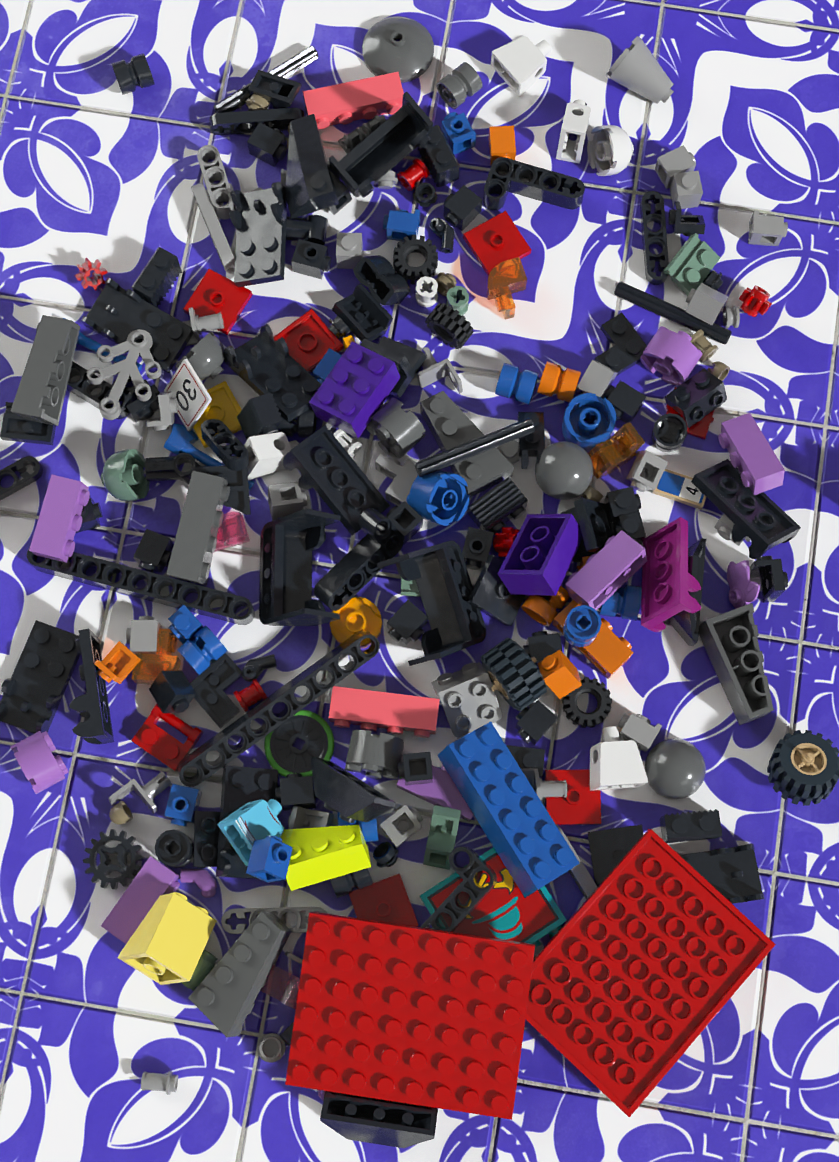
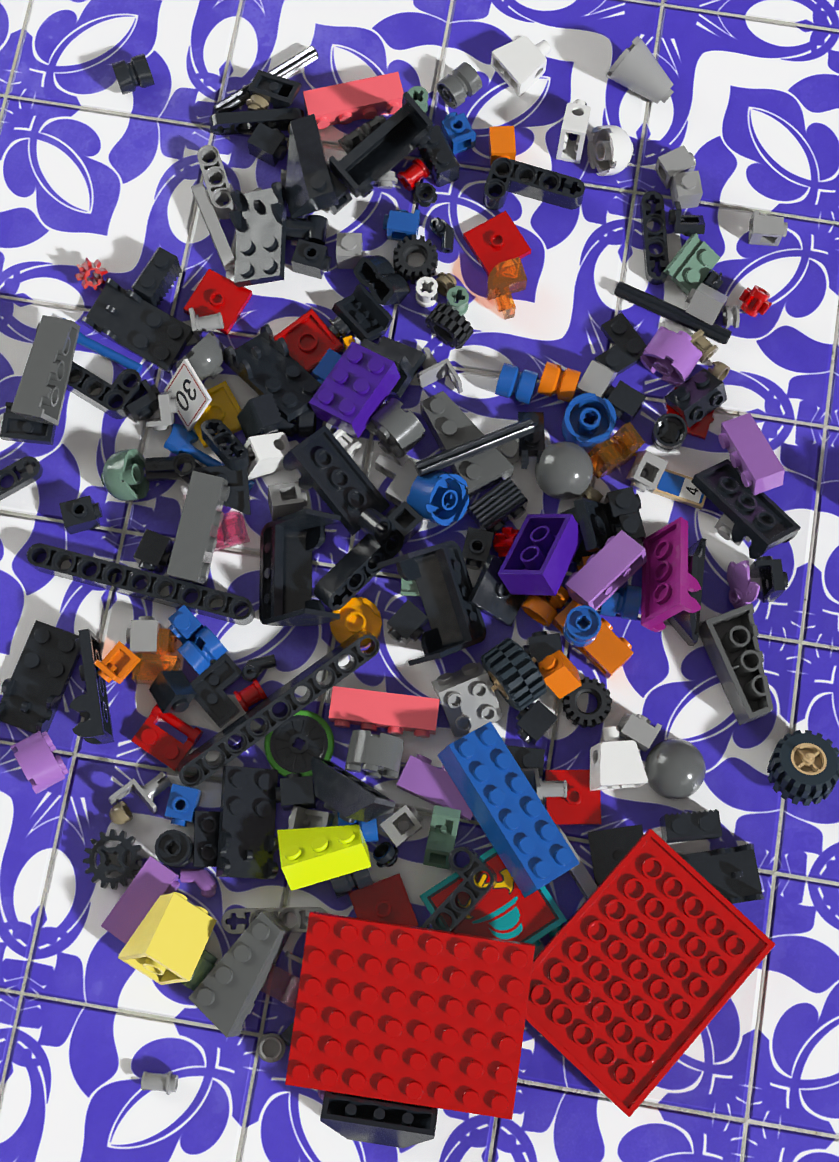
medium lavender brick [29,475,90,563] -> none
light grey plant [87,329,162,420] -> none
medium azure torso [217,799,284,866] -> none
blue brick [246,836,293,883] -> none
dark grey dish [362,16,434,83] -> none
black brick [398,752,433,786] -> none
black brick [443,185,482,231] -> none
none -> sand green bush [408,86,428,114]

